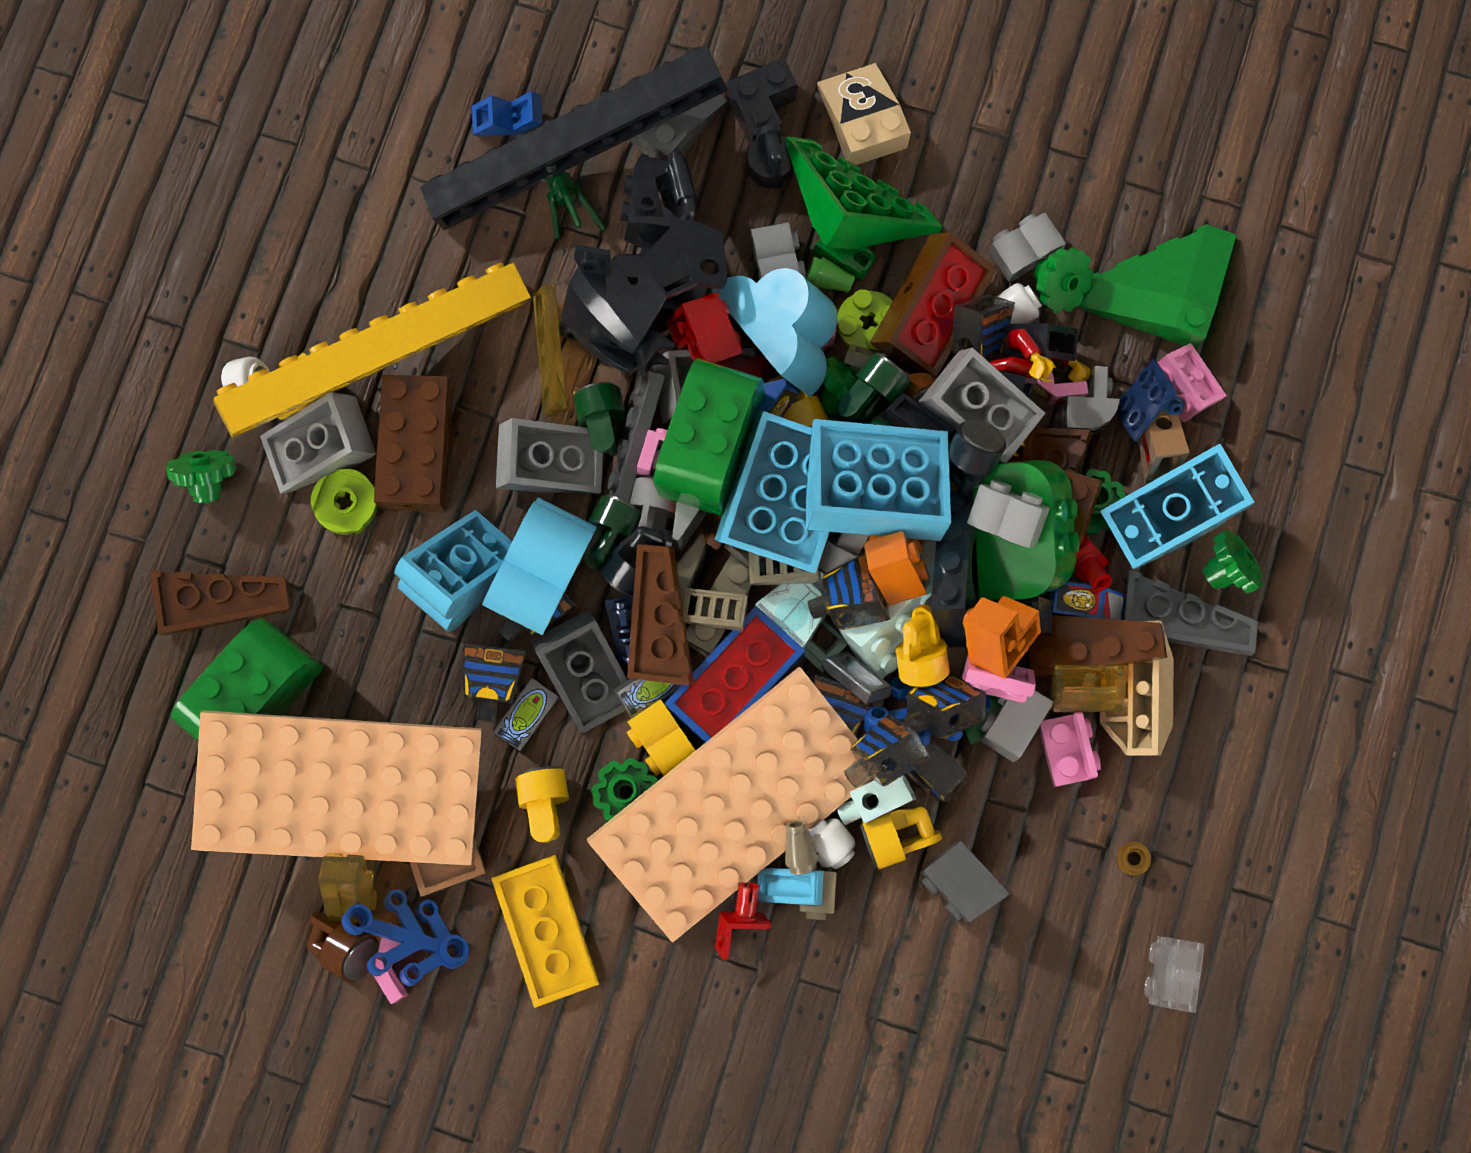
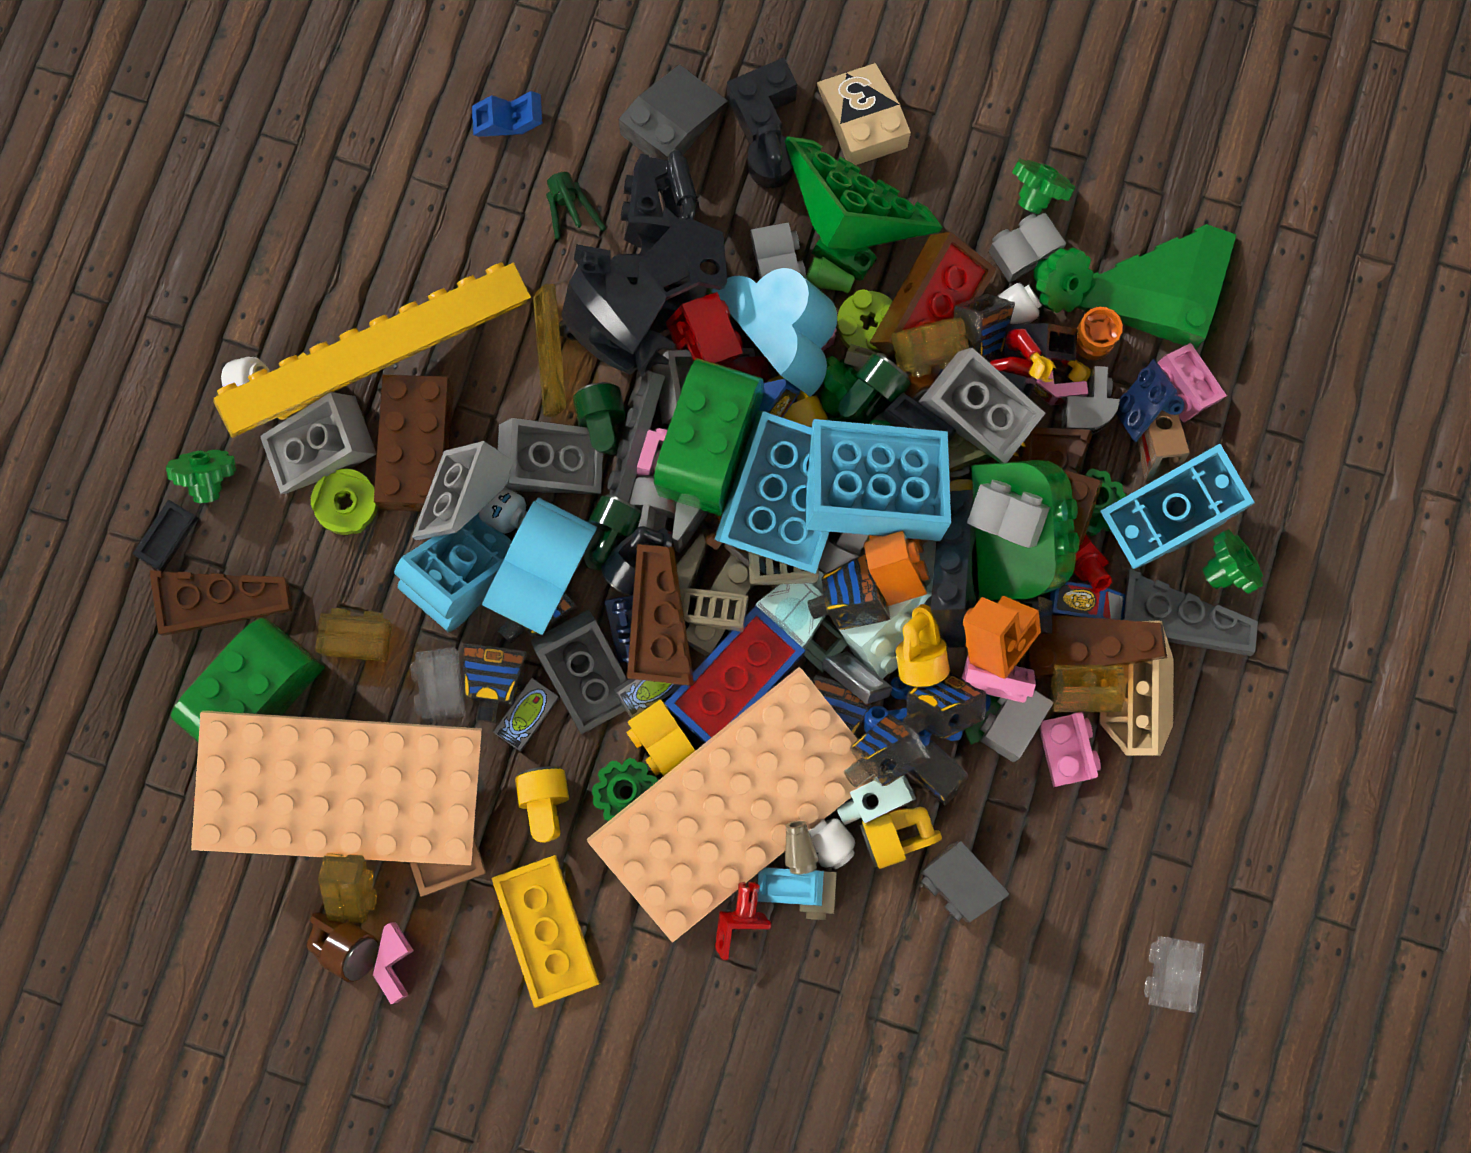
blue plant [342,889,469,986] -> none
black brick [420,44,728,230] -> none
black piece [948,420,1006,496] -> none
pearl gold plate [1116,842,1151,876] -> none
none -> black tile [132,499,198,572]
none -> clear yellow brick [315,608,392,662]
none -> clear brick [410,647,466,722]
none -> light grey slope [412,441,513,540]
none -> white head [479,487,527,534]
none -> clear yellow brick [891,318,969,377]
none -> green plant [1012,158,1076,214]
none -> orange wheel [1076,307,1123,360]

